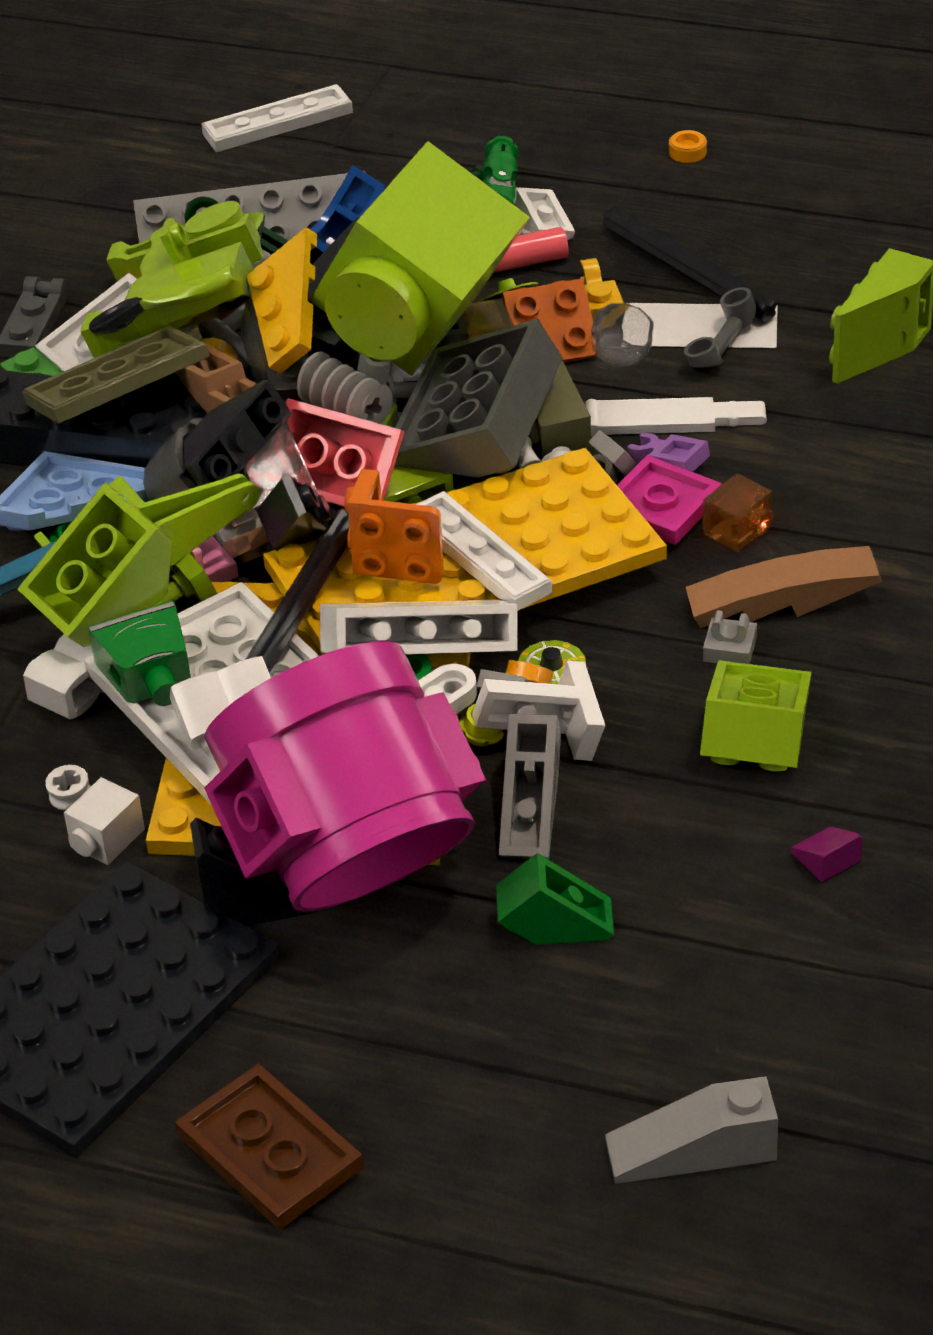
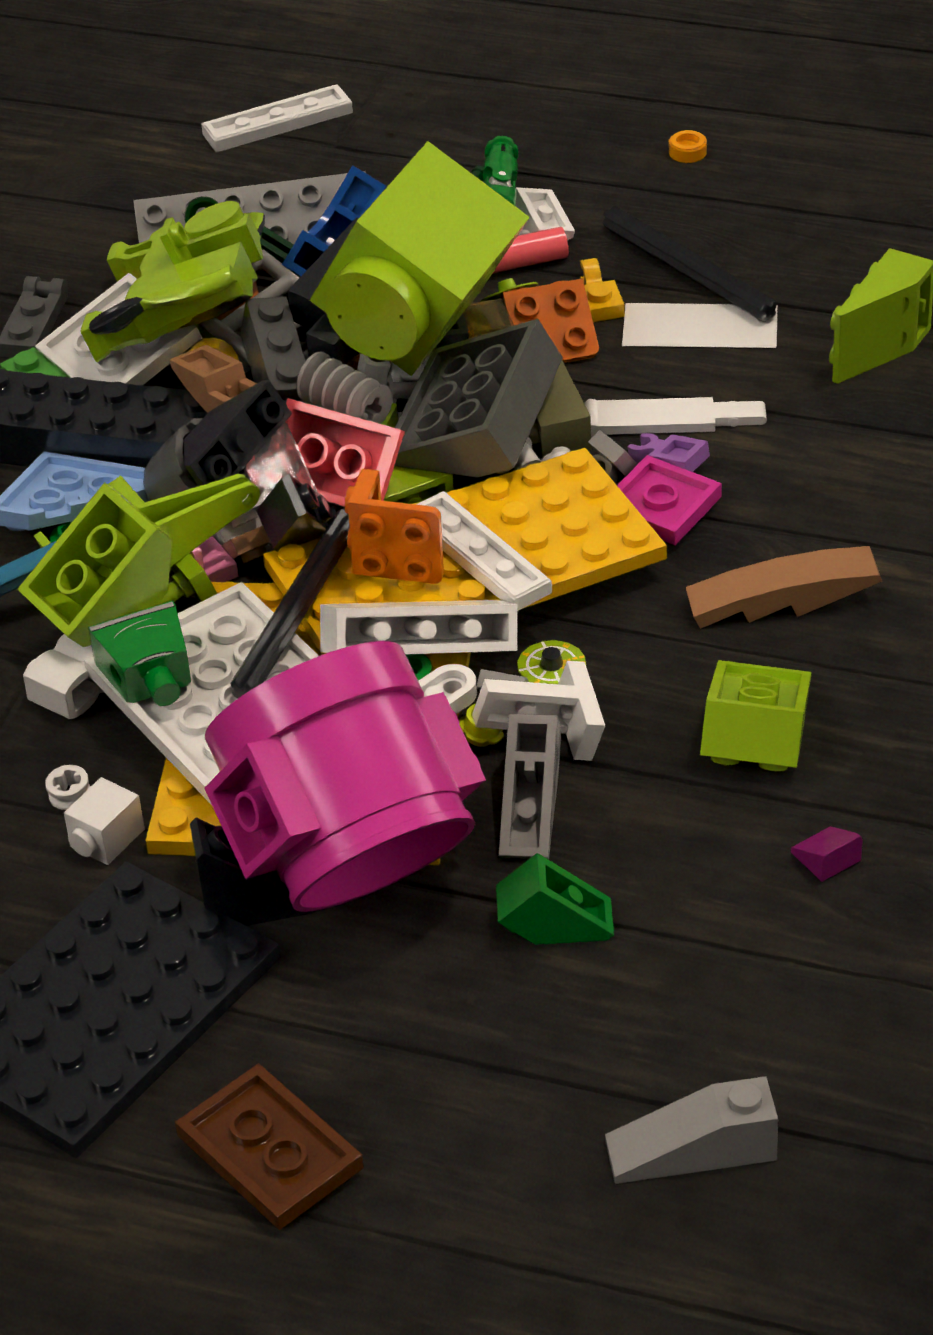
olive tile [22,326,210,424] -> none
white brick [170,656,271,752] -> none
yellow wing [247,227,317,374] -> none
light orange tile [505,660,554,684] -> none
clear hair [591,303,654,367] -> none
dark grey bar [684,287,756,368] -> none
clear orange brick [703,473,773,552] -> none
light grey tile [703,610,757,664] -> none

